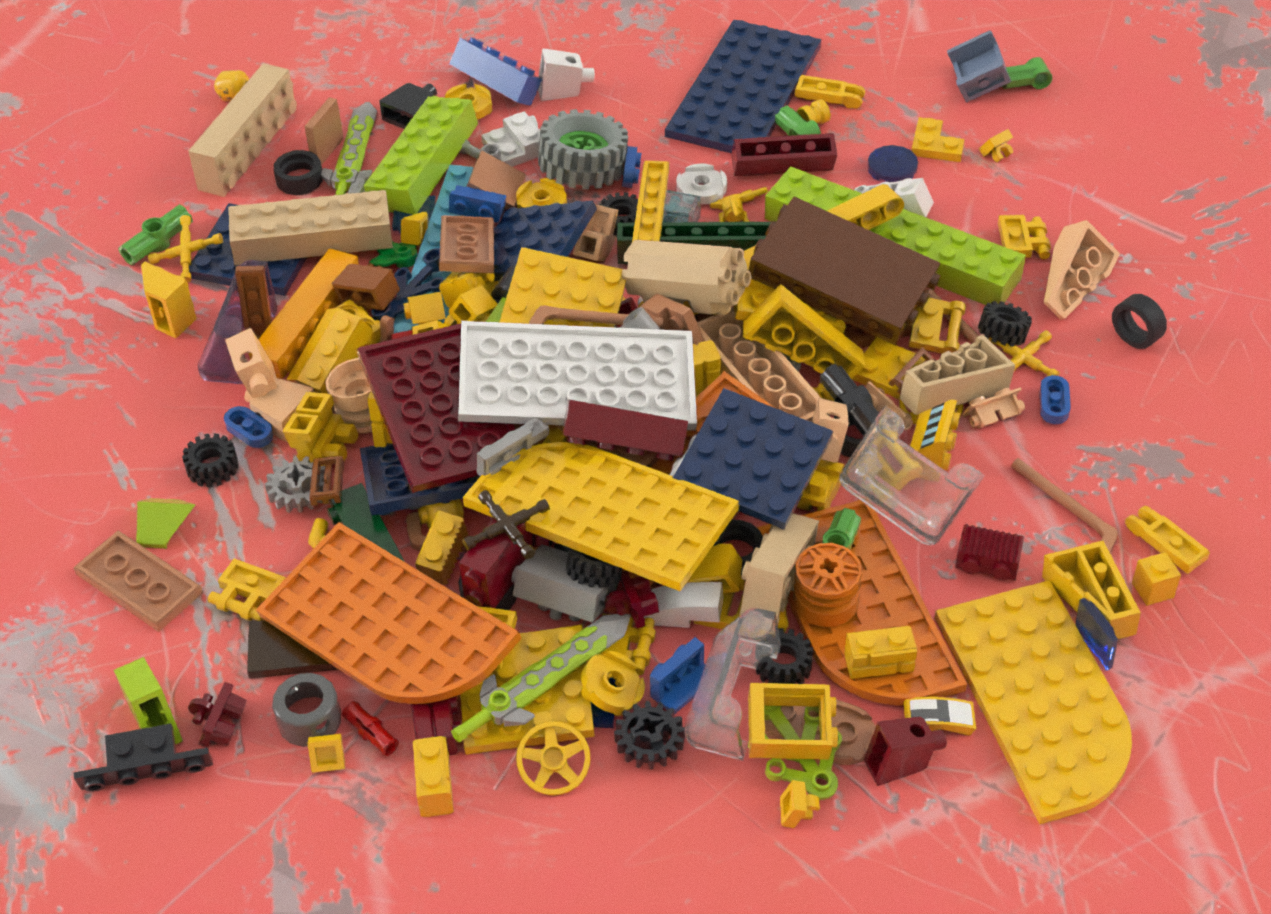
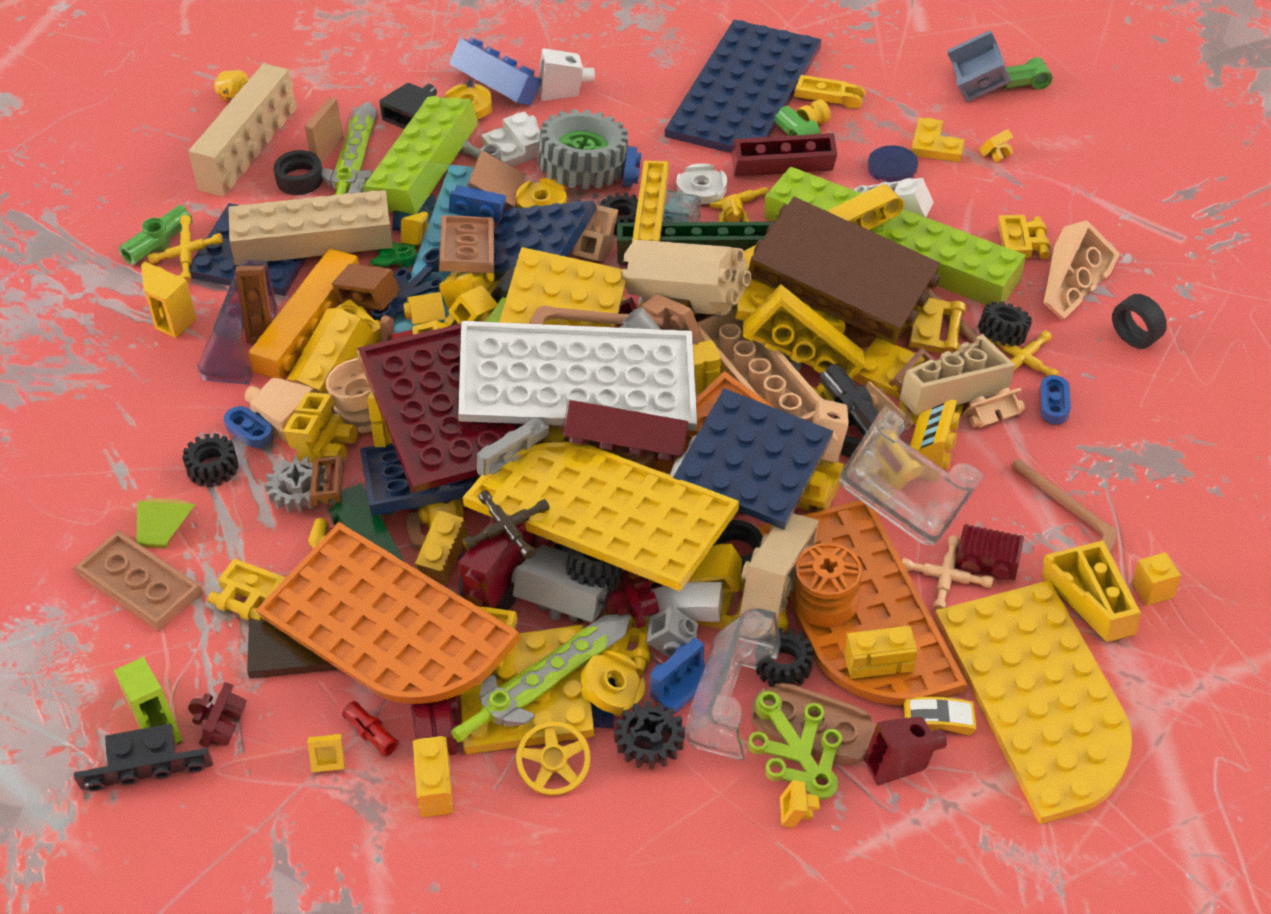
light nougat torso [225,328,278,398] -> none
dark grey piece [272,673,341,747] -> none
yellow window [748,683,838,760] -> none
bright green piece [822,508,861,550] -> none
clear blue piece [1075,598,1118,670] -> none
yellow hinge [1125,506,1210,574] -> none
none -> light grey brick [646,606,698,658]
none -> light nougat piece [902,535,993,611]

